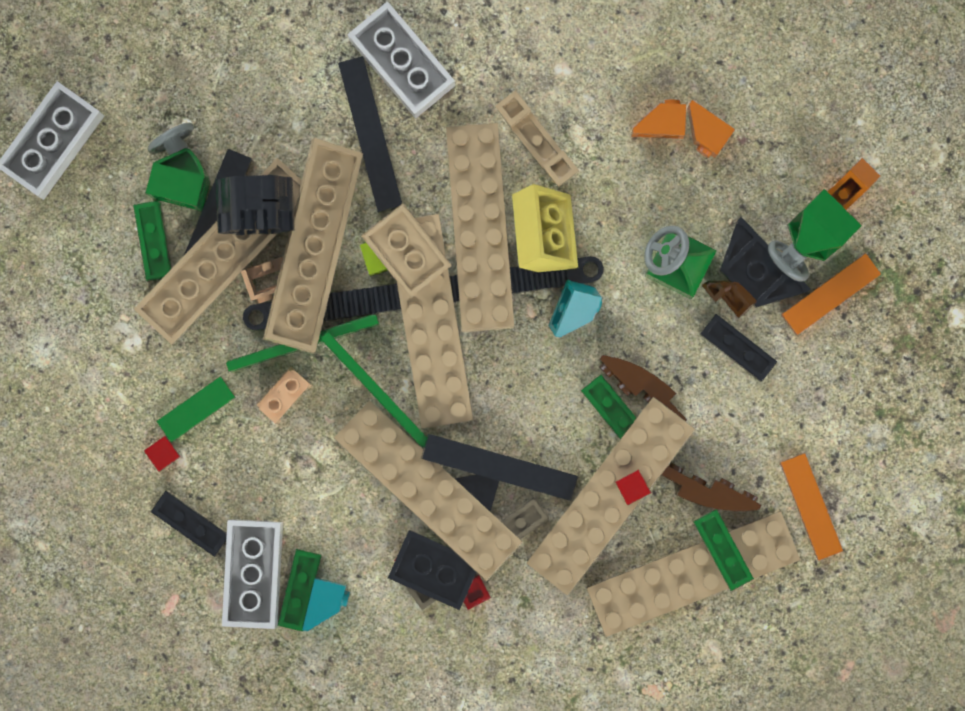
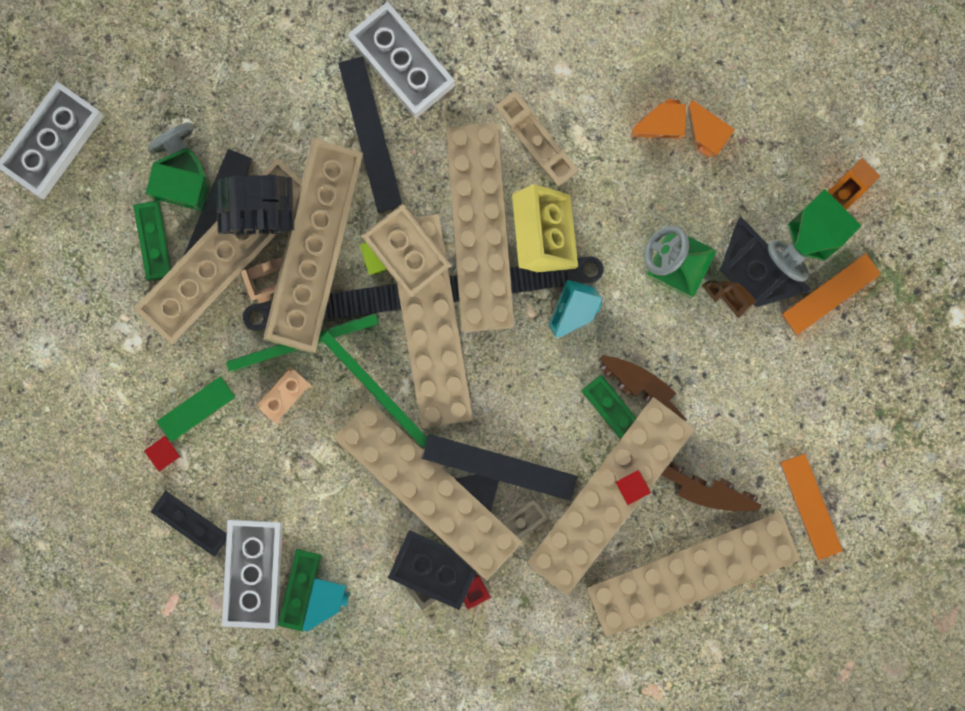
green tile [693,509,754,591] -> none
black tile [700,314,777,382] -> none

